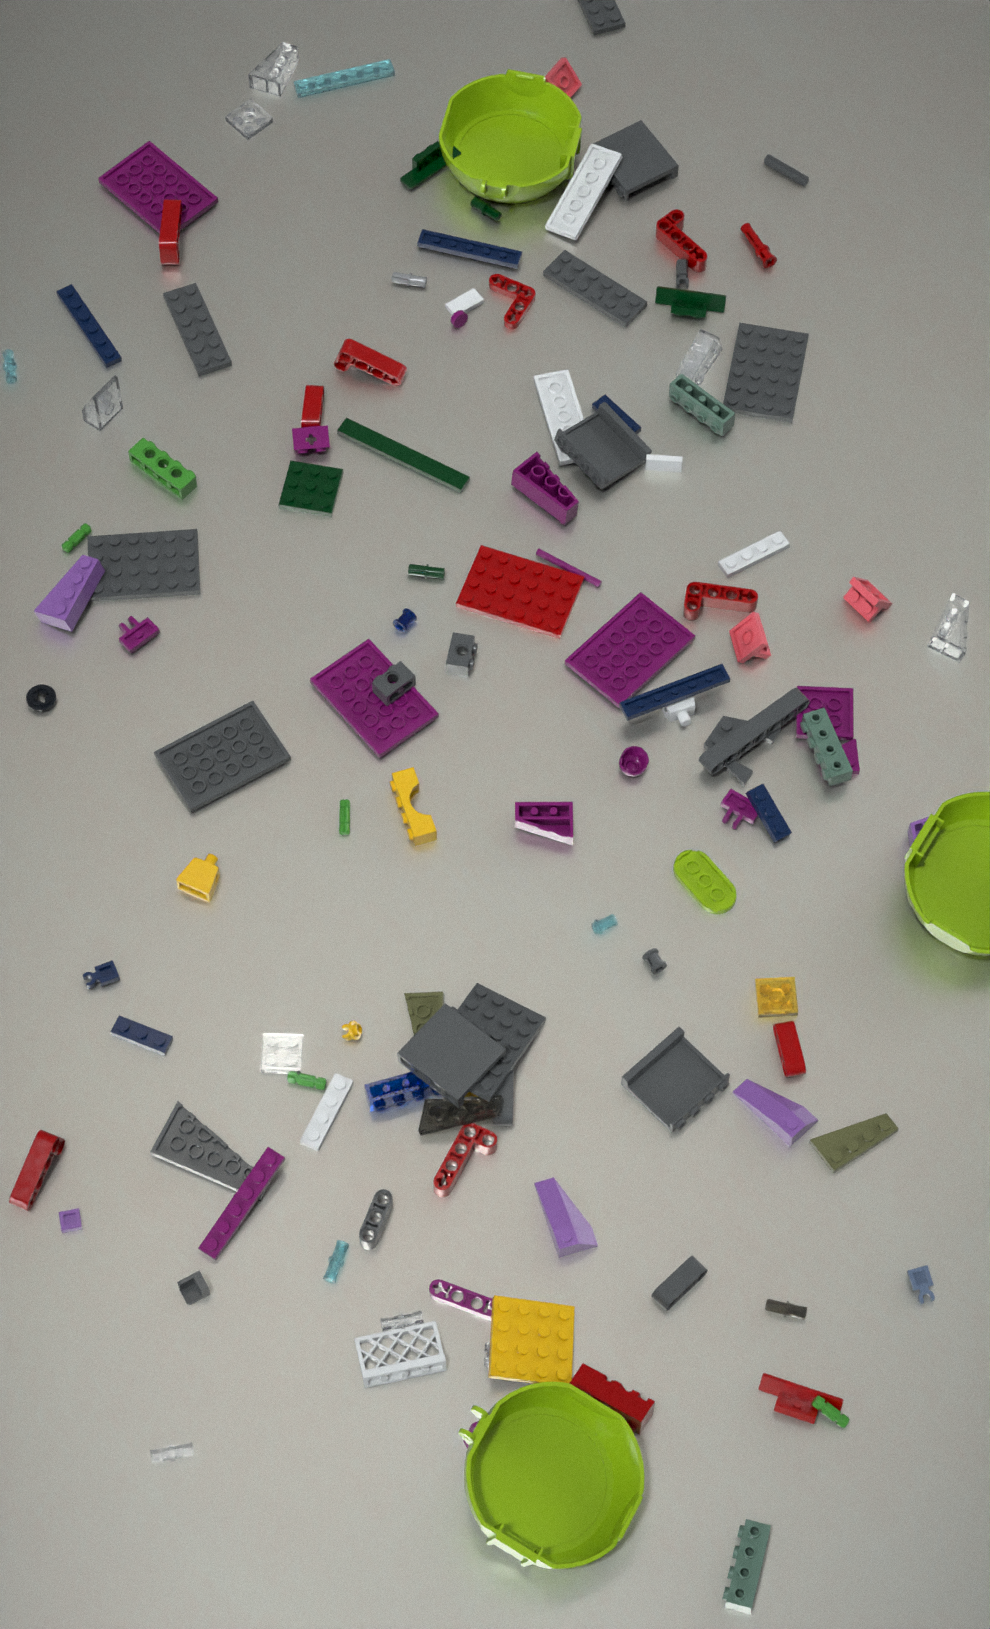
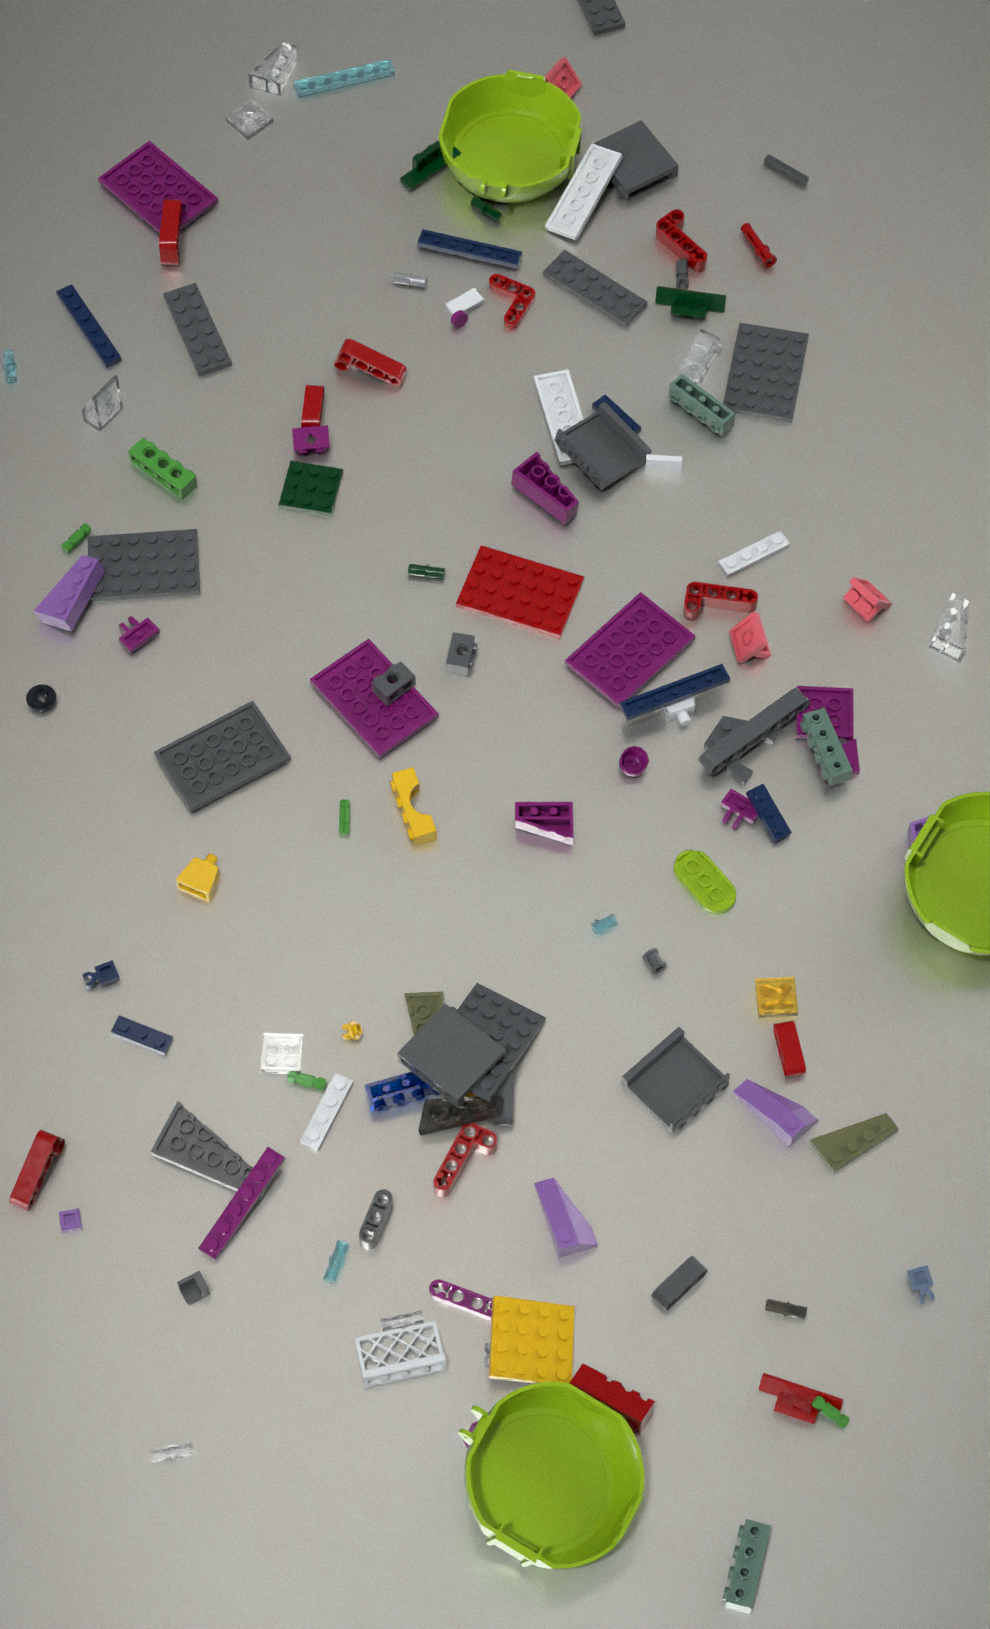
dark green tile [337,418,470,493] -> none
clear blue bush [393,608,417,633] -> none
magenta bar [536,549,602,588] -> none

